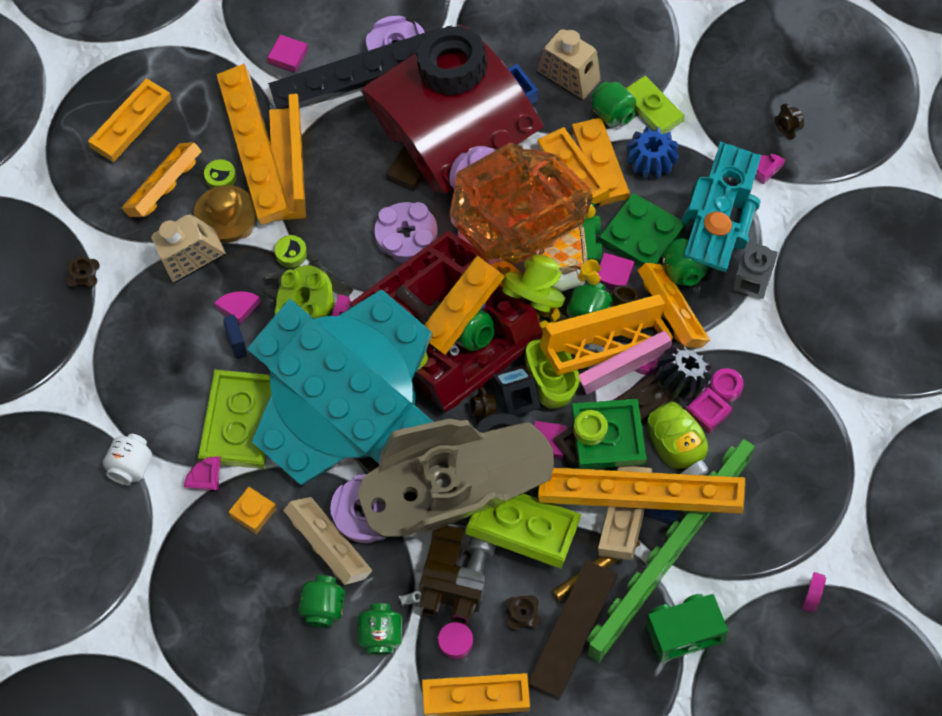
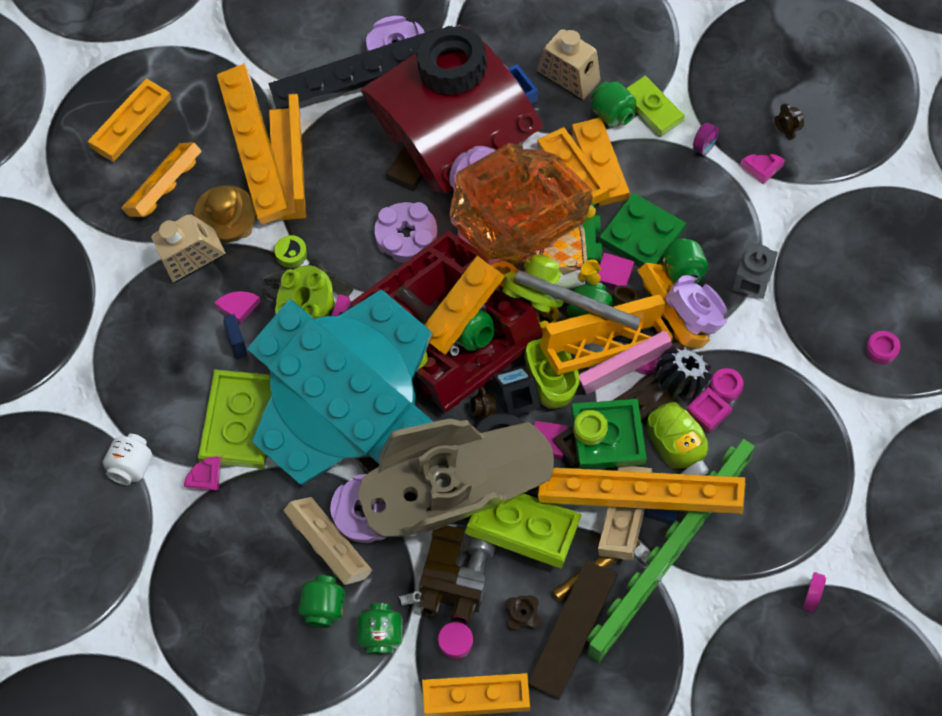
dark brown plate [66,256,100,288] -> none
lime tile [204,159,236,189] -> none
light orange plate [228,487,276,535] -> none
dark pink tile [268,35,308,73] -> none
blue gear [626,126,678,179] -> none
green brick [646,594,729,663] -> none
teal piece [682,141,761,272] -> none
none -> flat silver bar [514,270,641,330]
none -> lavender plate [665,275,728,334]
none -> magenta tile [693,122,719,155]
none -> dark pink tile [866,331,901,364]

